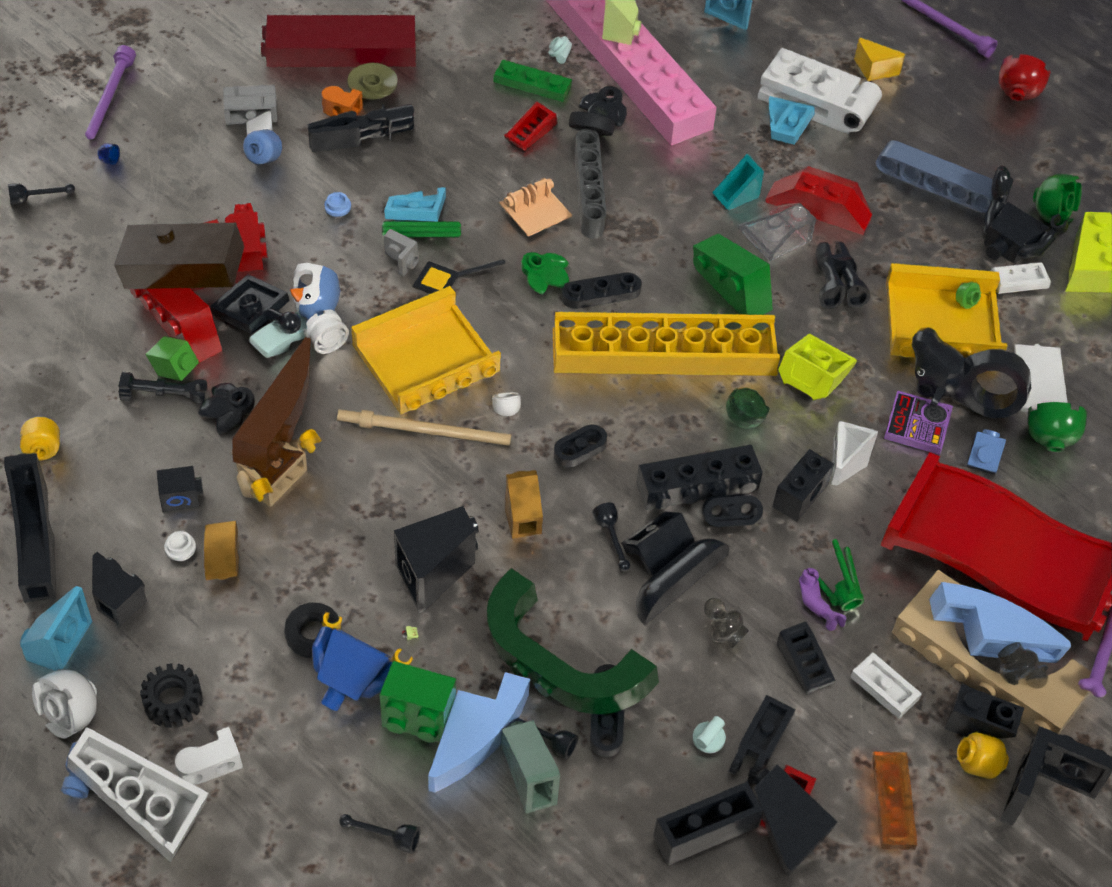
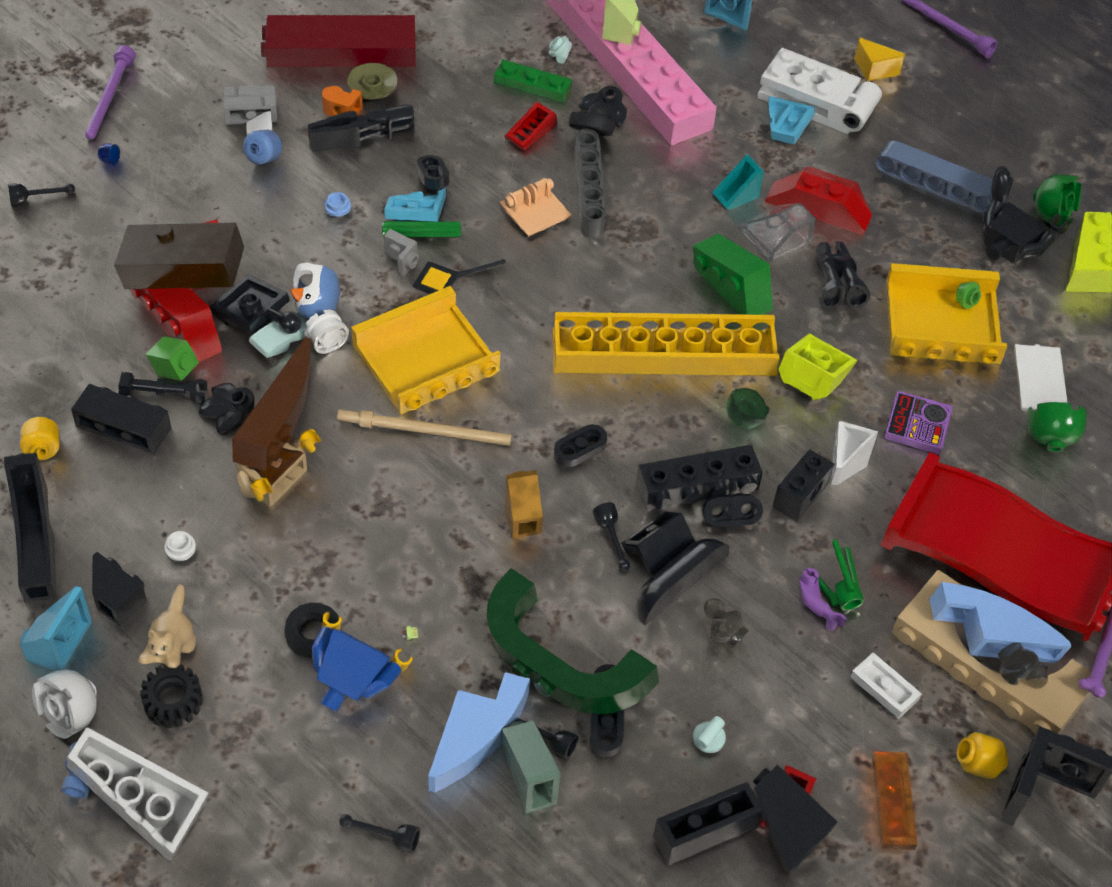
black brick [156,466,204,512] -> none
white leg [175,727,243,785] -> none
pearl gold slope [204,521,239,580] -> none
red hinge [225,203,268,272] -> none
green brick [380,661,456,742] -> none
black slope [394,506,479,613] -> none
white piece [492,392,521,416] -> none
green plate [521,252,569,295] -> none
black plate [562,272,642,309] -> none
black hinge [729,695,796,784] -> none
black slope [777,621,836,694] -> none
black animal [912,327,1032,418] -> none
black slope [945,684,1024,739] -> none
medium blue bracket [967,429,1006,474] -> none
white plate [991,262,1051,294] -> none
red cylinder [998,54,1051,102] -> none
none -> black brick [71,384,171,454]
none -> tan animal [138,584,196,668]
none -> black plate [417,155,449,191]

